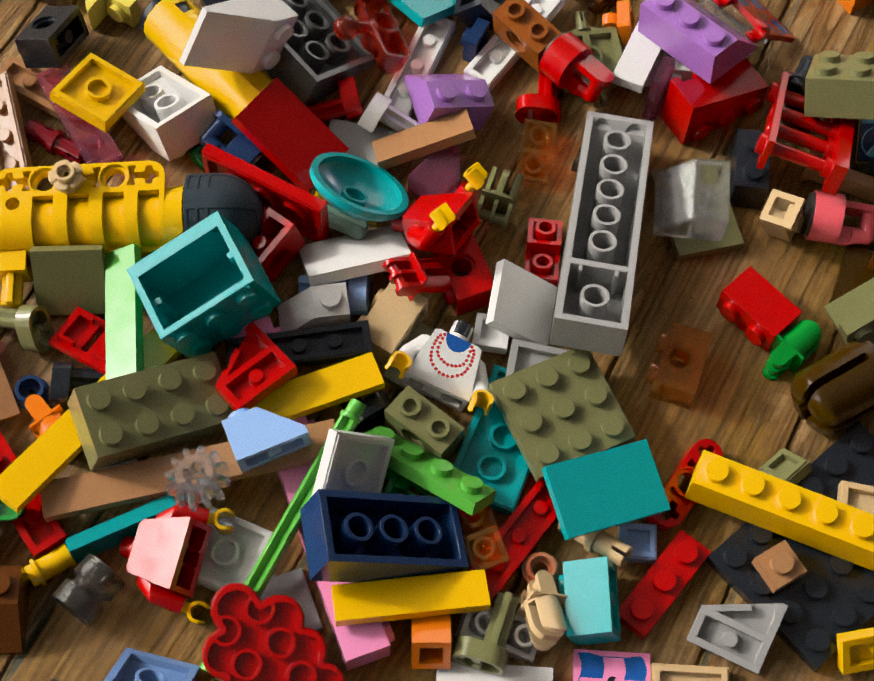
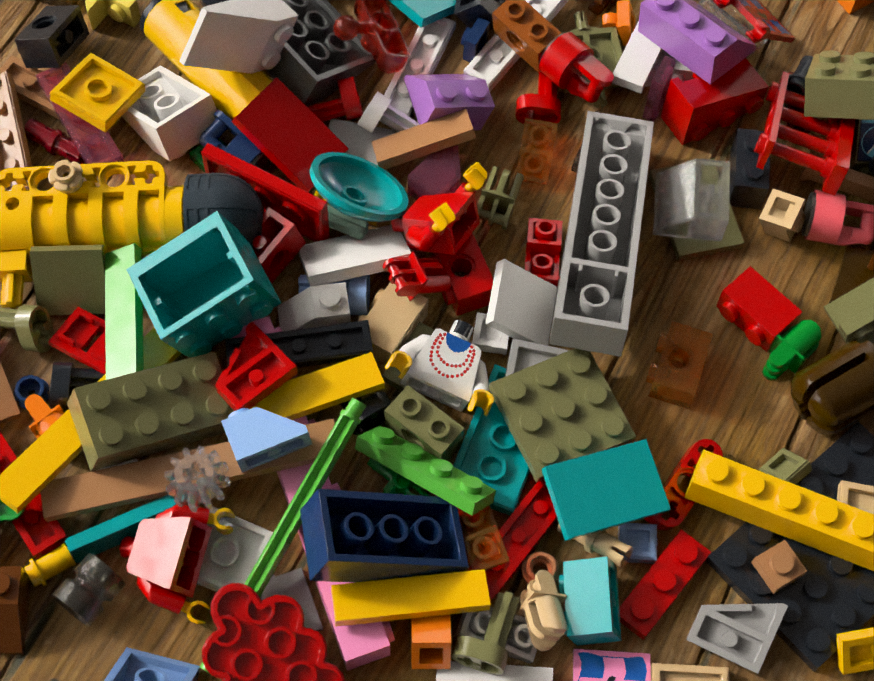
white tile [311,428,395,497] -> none

